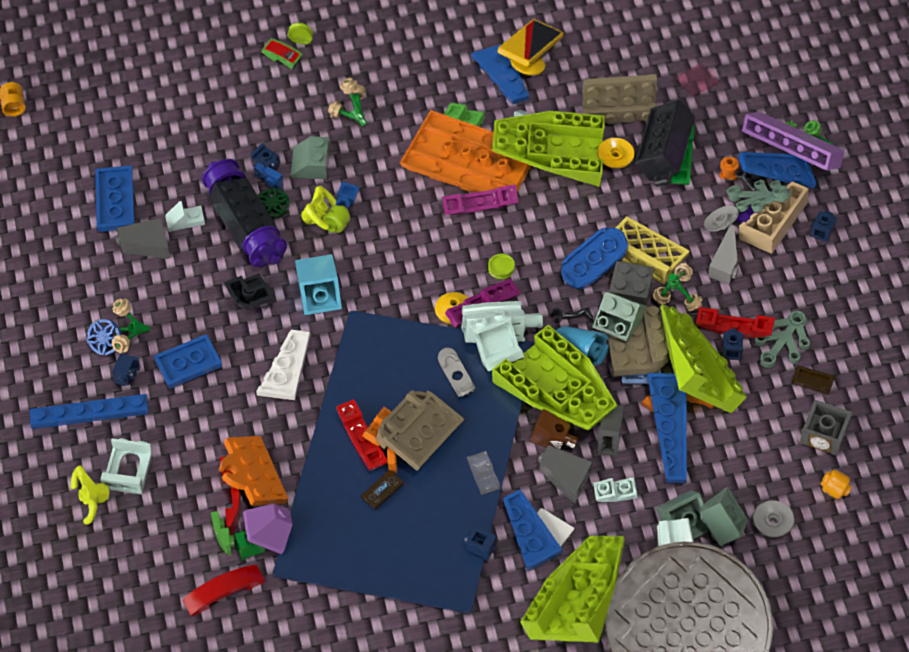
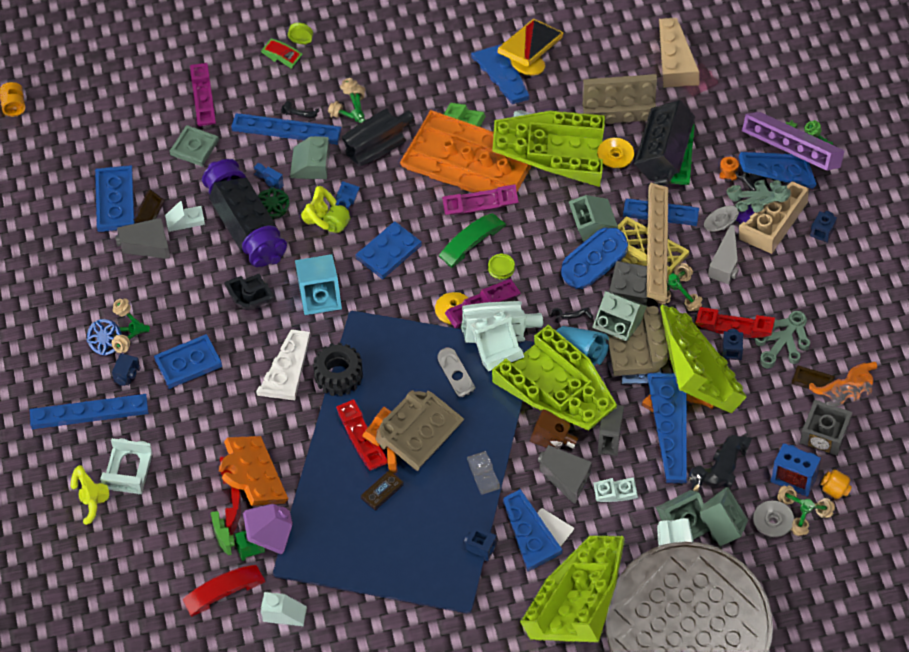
dark blue brick [250,143,280,171] -> none
none -> dark brown tile [133,190,165,223]
none -> sand green tile [170,125,219,166]
none -> magenta slope [190,63,216,126]
none -> blue tile [231,113,342,145]
none -> light aqua slope [261,592,307,626]
none -> black piece [281,101,320,117]
none -> black tyre [313,343,363,396]
none -> black piece [342,108,415,167]
none -> blue plate [356,221,422,280]
none -> green slope [439,213,506,268]
none -> sand green slope [569,195,619,242]
none -> blue tile [623,198,699,226]
none -> tan tile [647,183,668,302]
none -> tan wedge [659,18,699,88]
none -> black animal [689,433,752,492]
none -> blue piece [771,443,821,497]
none -> tan plant [777,485,835,536]
none -> piece [809,361,877,407]

